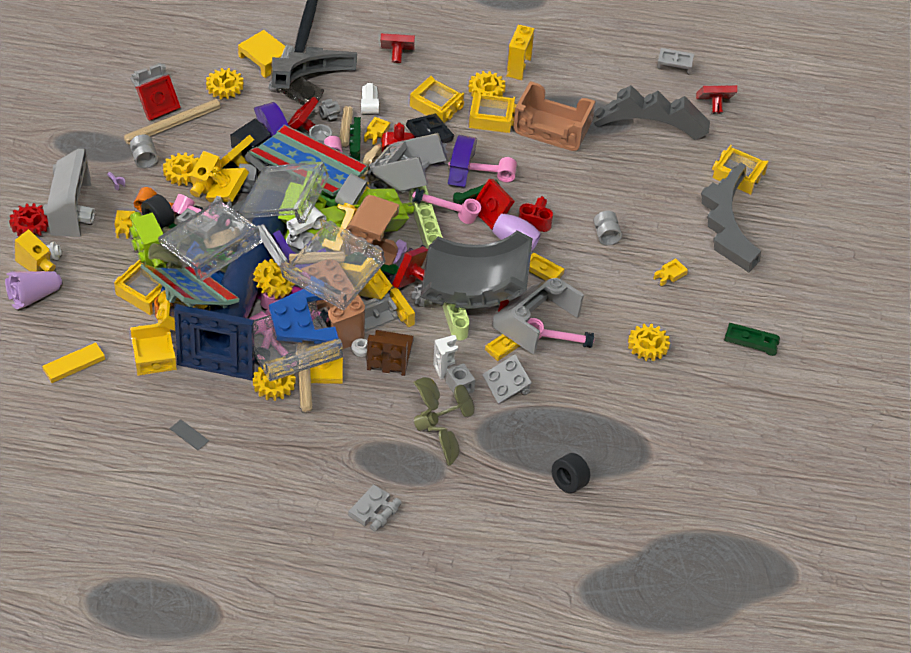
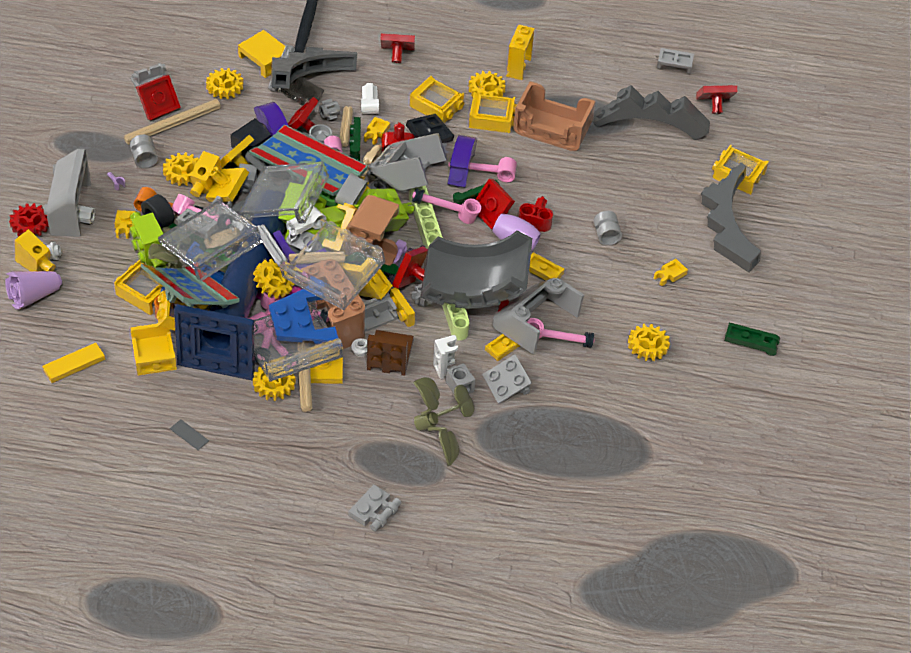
black tyre [551,453,591,493] -> none

